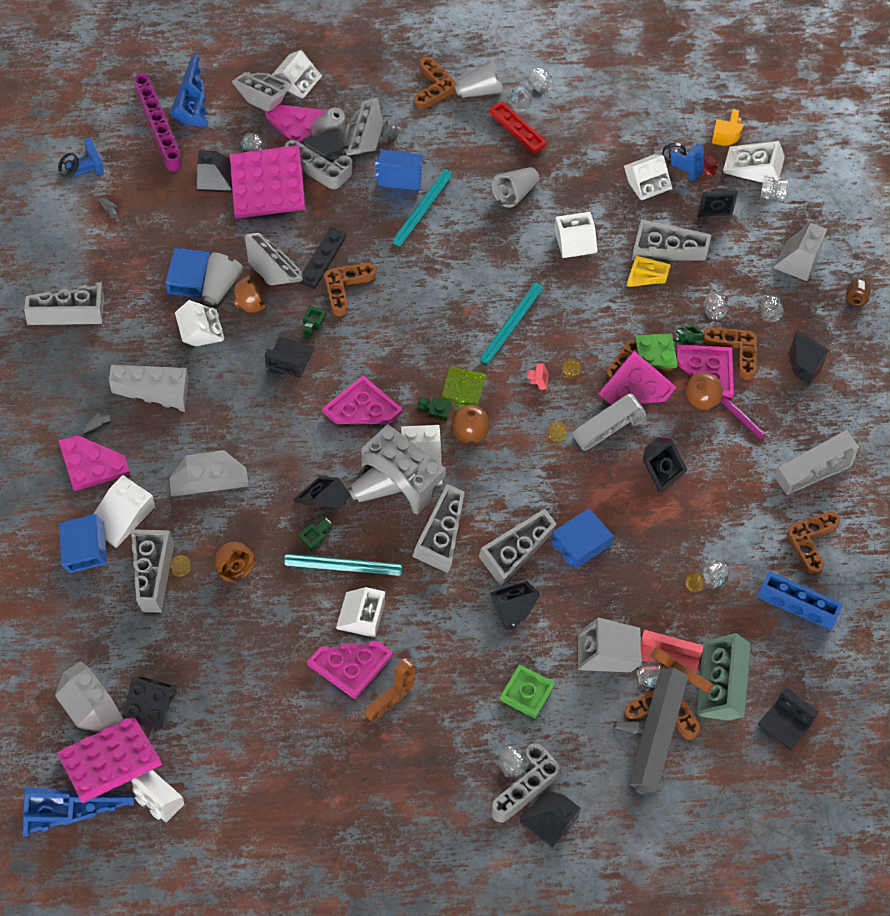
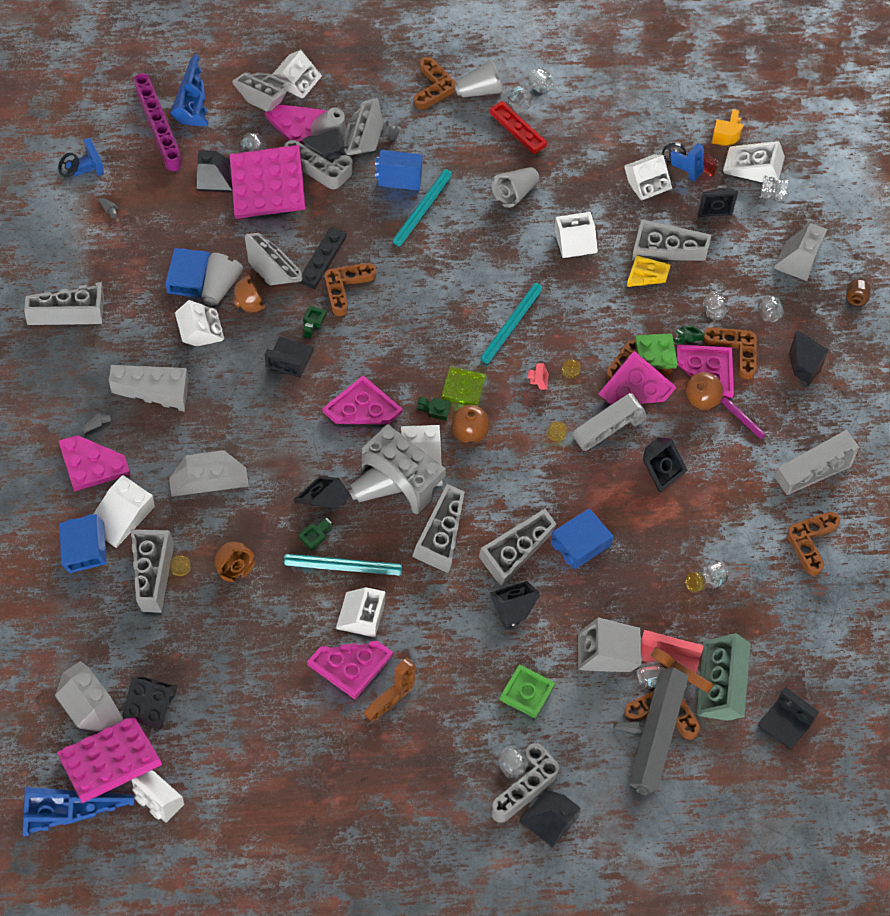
blue brick [757,571,843,631] -> none

